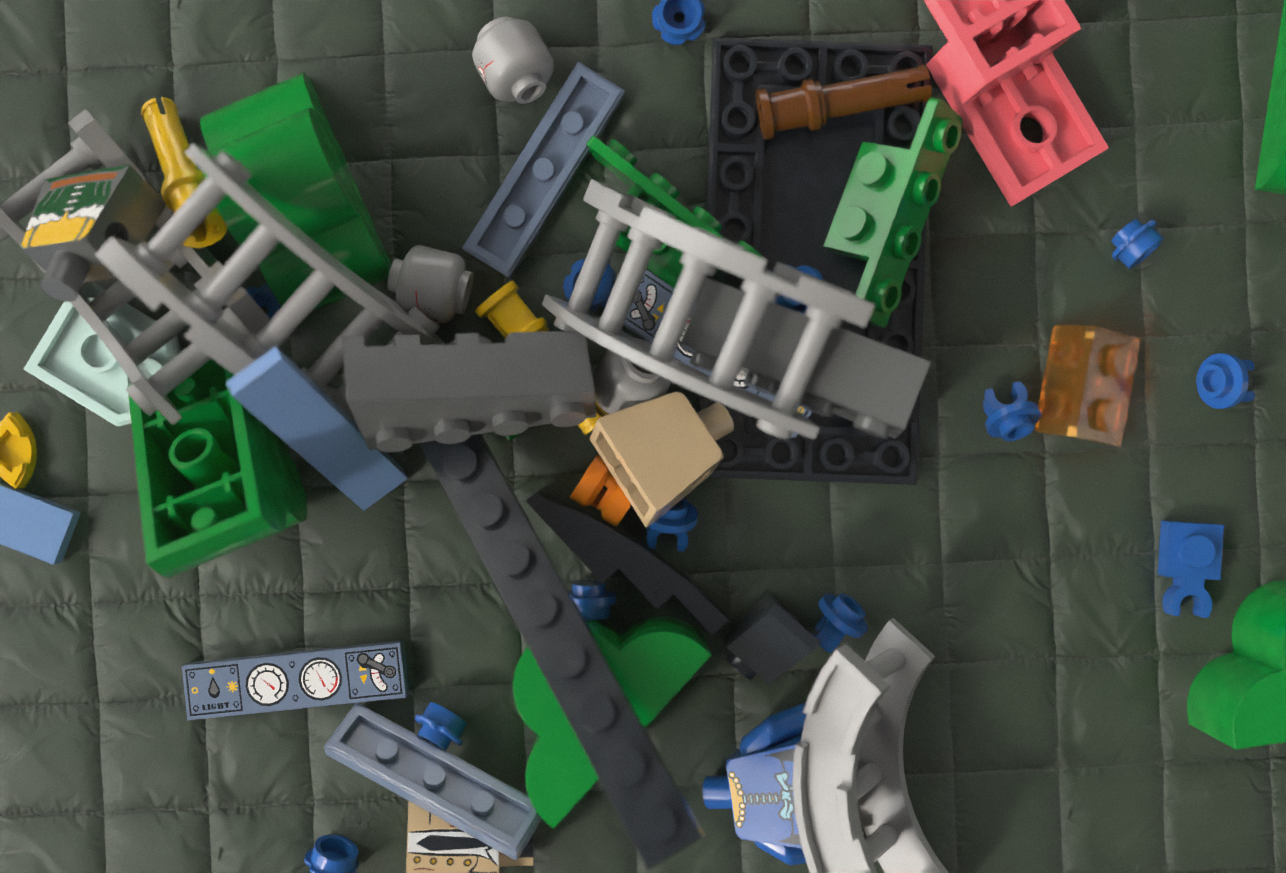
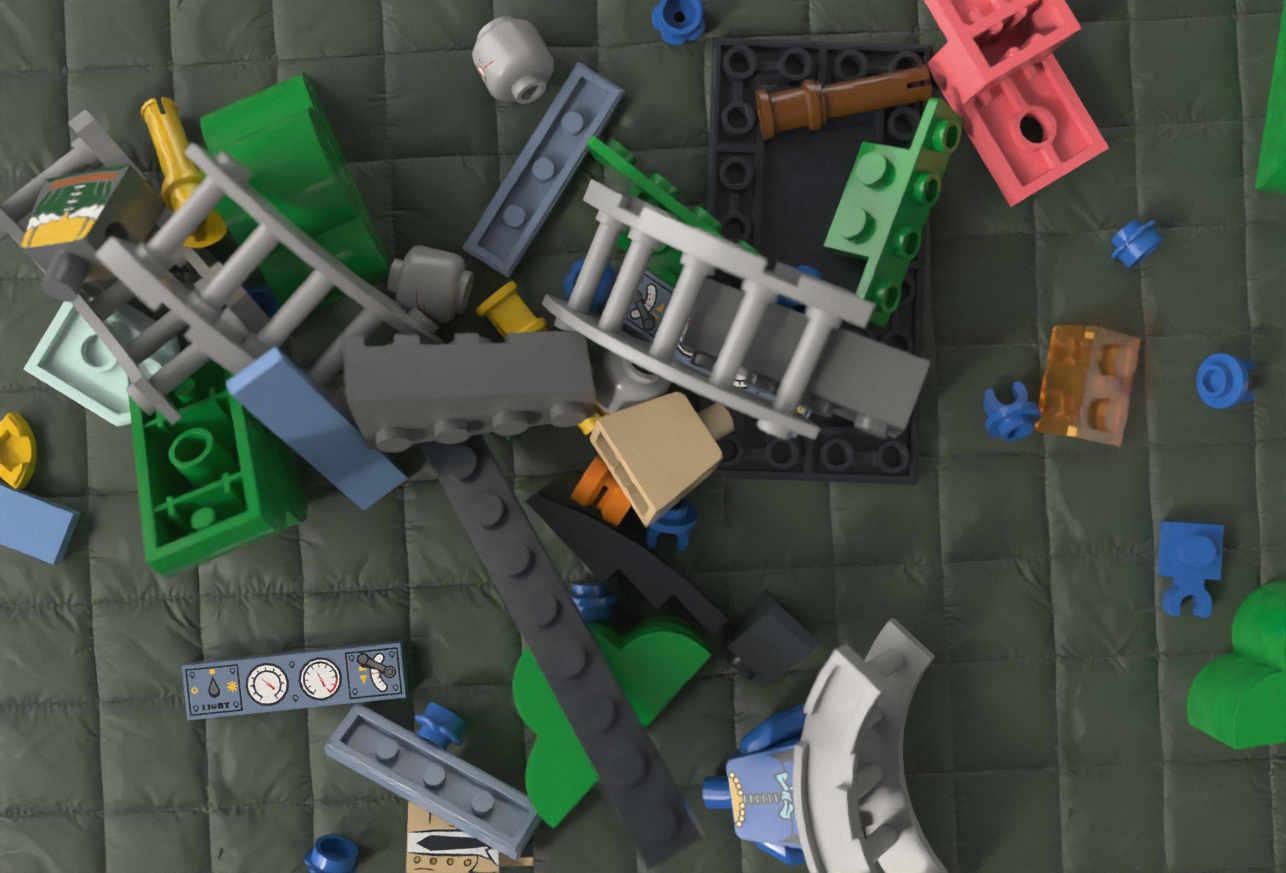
blue plate [814,593,868,654] -> none

